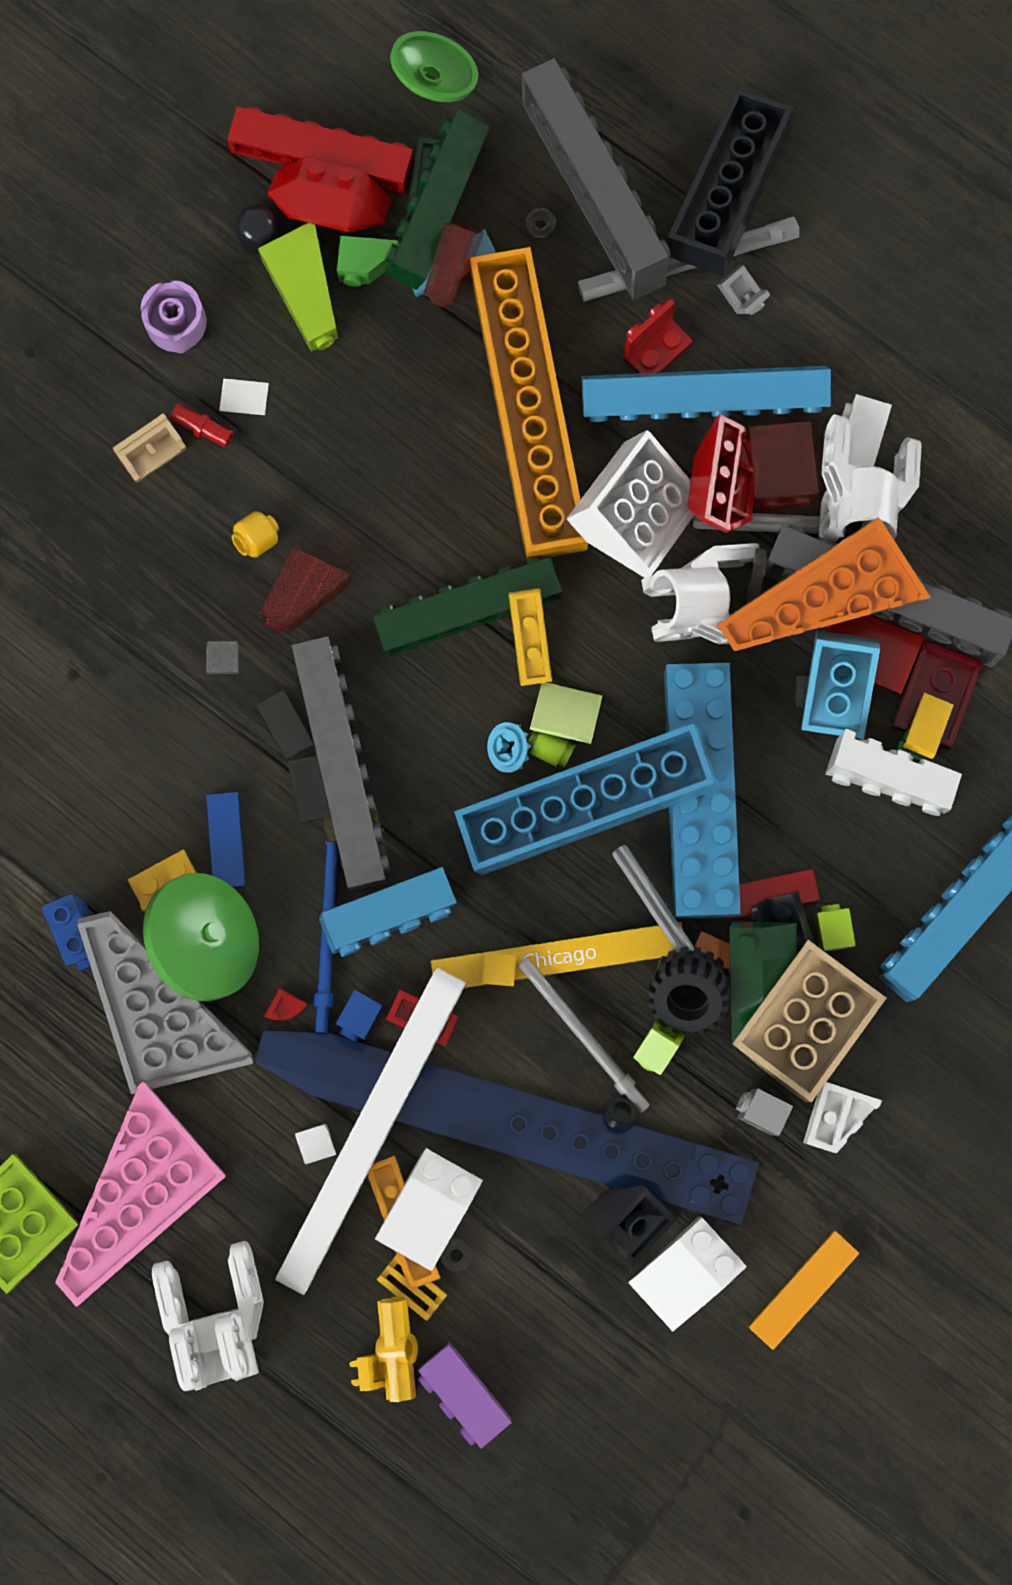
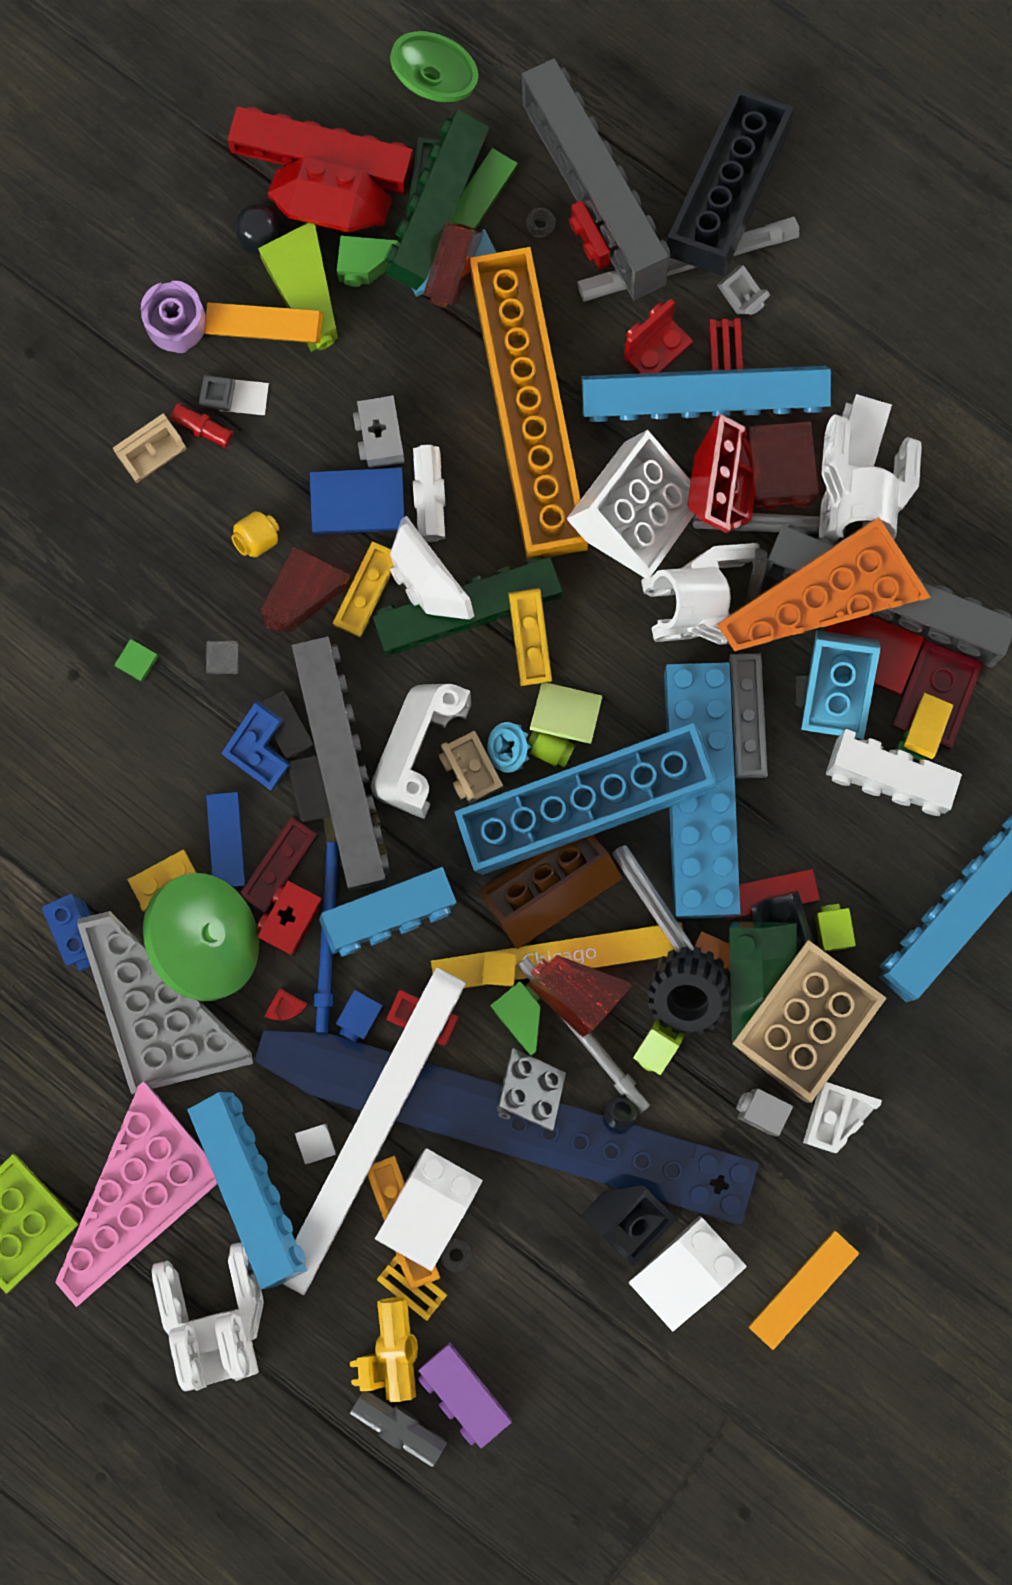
none -> bright green tile [114,639,159,683]
none -> dark azure brick [187,1092,308,1290]
none -> dark grey tile [198,375,236,411]
none -> light orange tile [204,303,323,344]
none -> blue plate [221,702,291,790]
none -> dark red tile [240,817,318,913]
none -> red brick [256,881,323,957]
none -> blue tile [310,468,405,535]
none -> yellow tile [333,541,394,638]
none -> dark grey piece [349,1391,448,1467]
none -> light grey brick [353,396,405,469]
none -> white windscreen [371,684,471,819]
none -> white wedge [390,516,474,619]
none -> white piece [413,445,446,542]
none -> tan bracket [438,731,503,804]
none -> bright green tile [448,148,518,238]
none -> reddish brown slope [477,835,622,949]
none -> bright green slope [490,982,541,1056]
none -> hinge [497,1048,566,1131]
none -> clear red slope [527,955,632,1038]
none -> red bracket [569,200,612,270]
none -> red tile [709,318,743,370]
none -> light grey tile [729,653,768,779]

